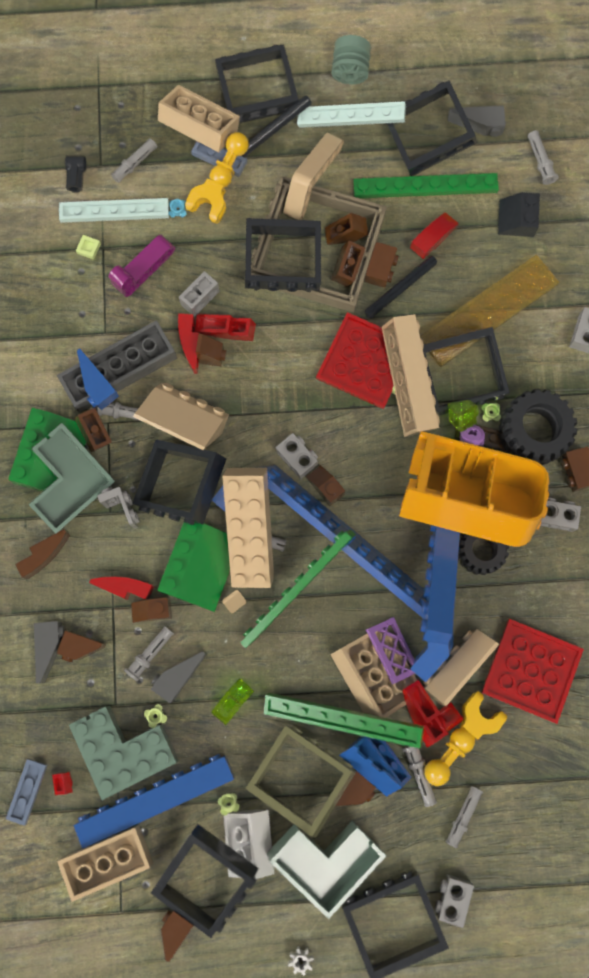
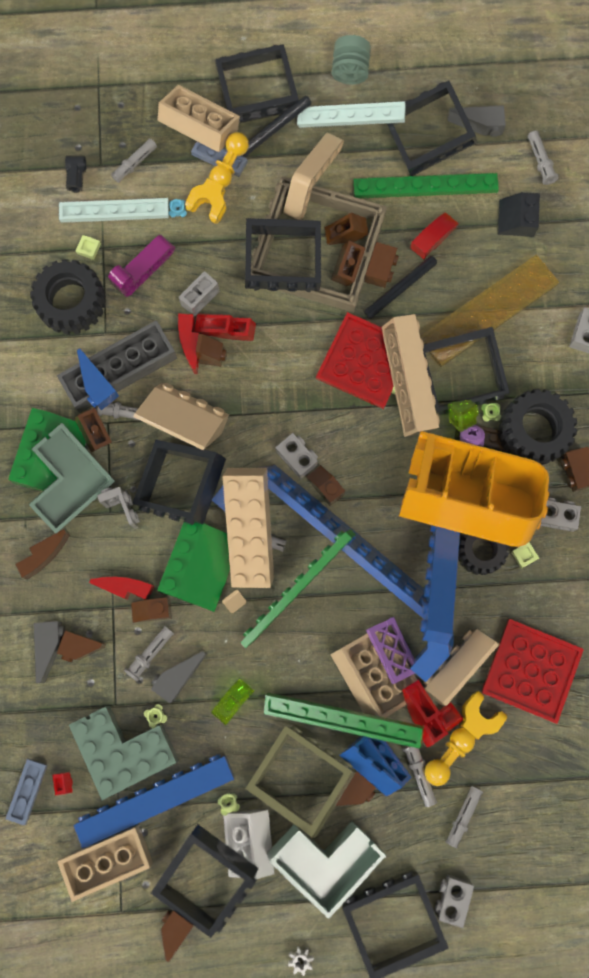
none -> black tyre [30,259,106,335]
none -> yellowish green plate [511,542,539,569]

